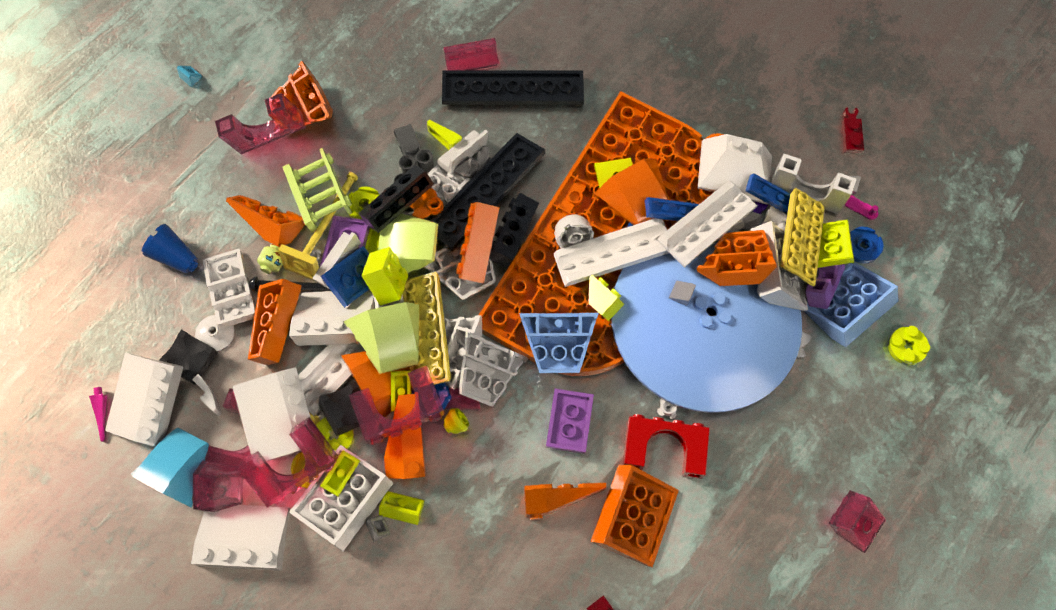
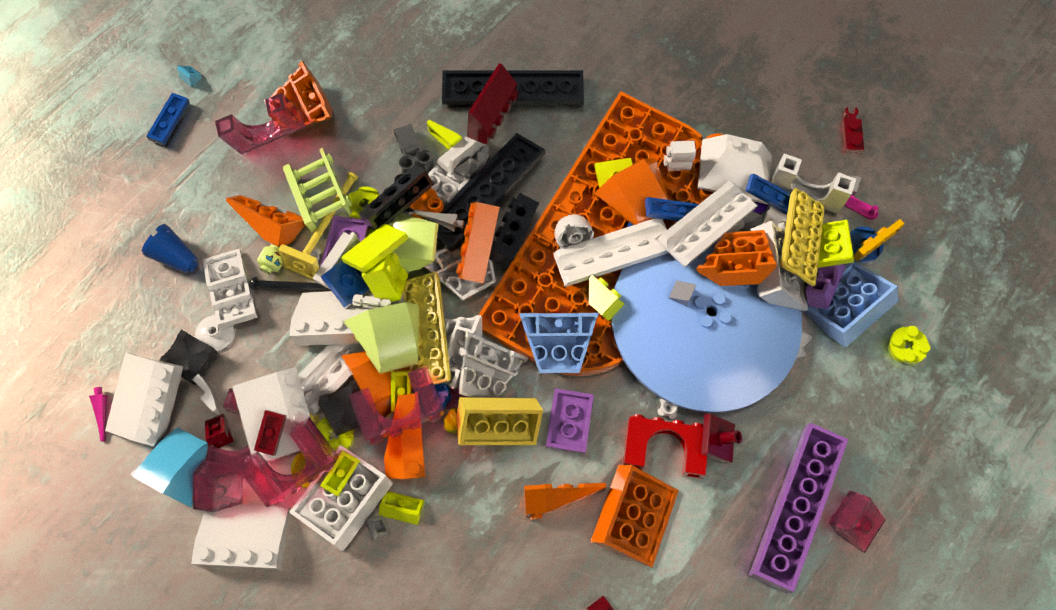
orange wedge [248,279,302,365] -> none
clear pink panel [443,38,499,70] -> none
none -> blue plate [146,93,190,146]
none -> dark red slope [205,413,234,449]
none -> dark red plate [254,410,287,456]
none -> neon yellow tile [341,223,409,273]
none -> white axle [353,294,391,309]
none -> light grey piece [414,210,465,232]
none -> light yellow slope [456,397,543,445]
none -> dark red slope [467,63,519,145]
none -> white brick [664,141,696,171]
none -> dark red tile [701,414,742,464]
none -> medium lavender brick [748,423,849,594]
none -> yellow plate [853,219,904,262]

